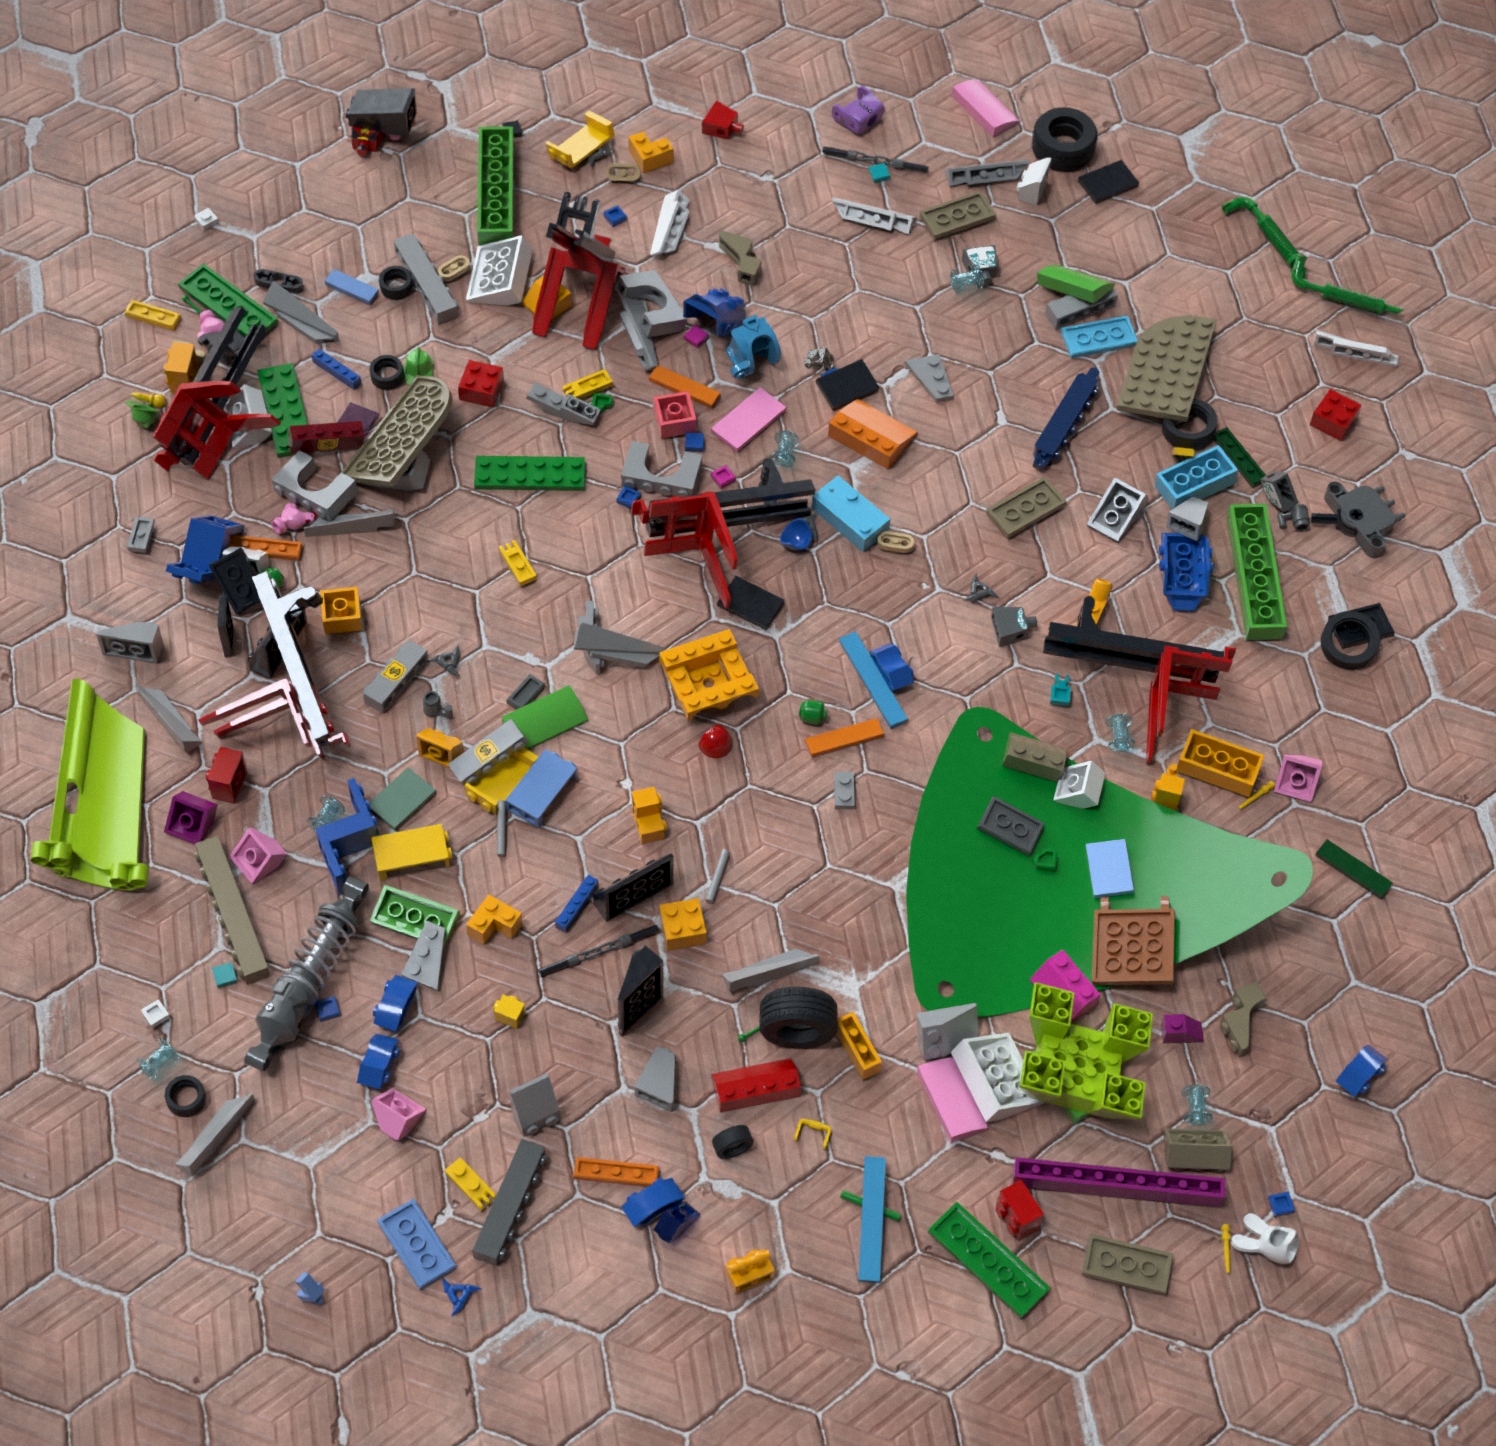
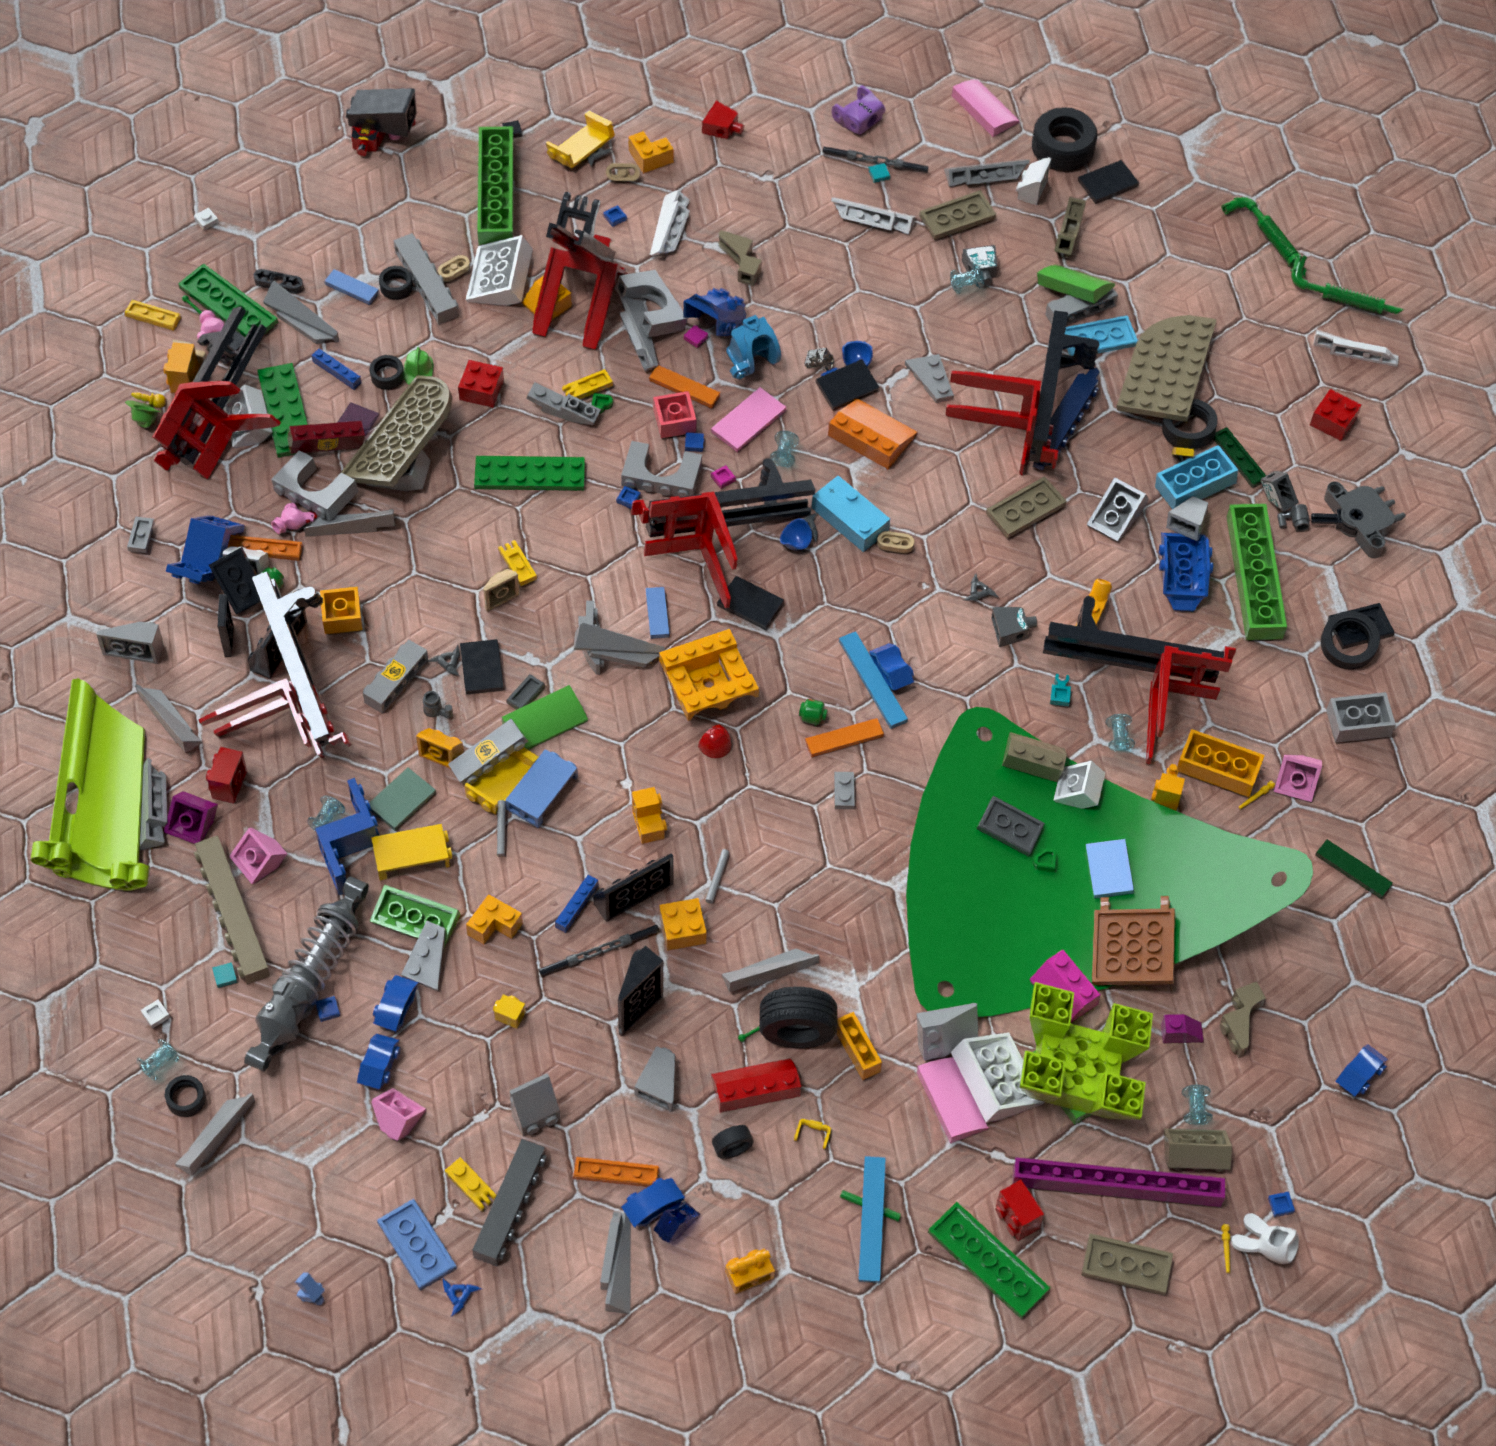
none -> light grey wedge [139,758,167,851]
none -> black tile [460,639,504,695]
none -> tan slope [483,569,519,612]
none -> light grey wedge [600,1212,631,1314]
none -> medium blue tile [646,587,669,639]
none -> blue helmet [842,341,873,366]
none -> piece [945,310,1100,475]
none -> dark tan arch [1054,197,1087,255]
none -> light grey brick [1326,692,1396,743]

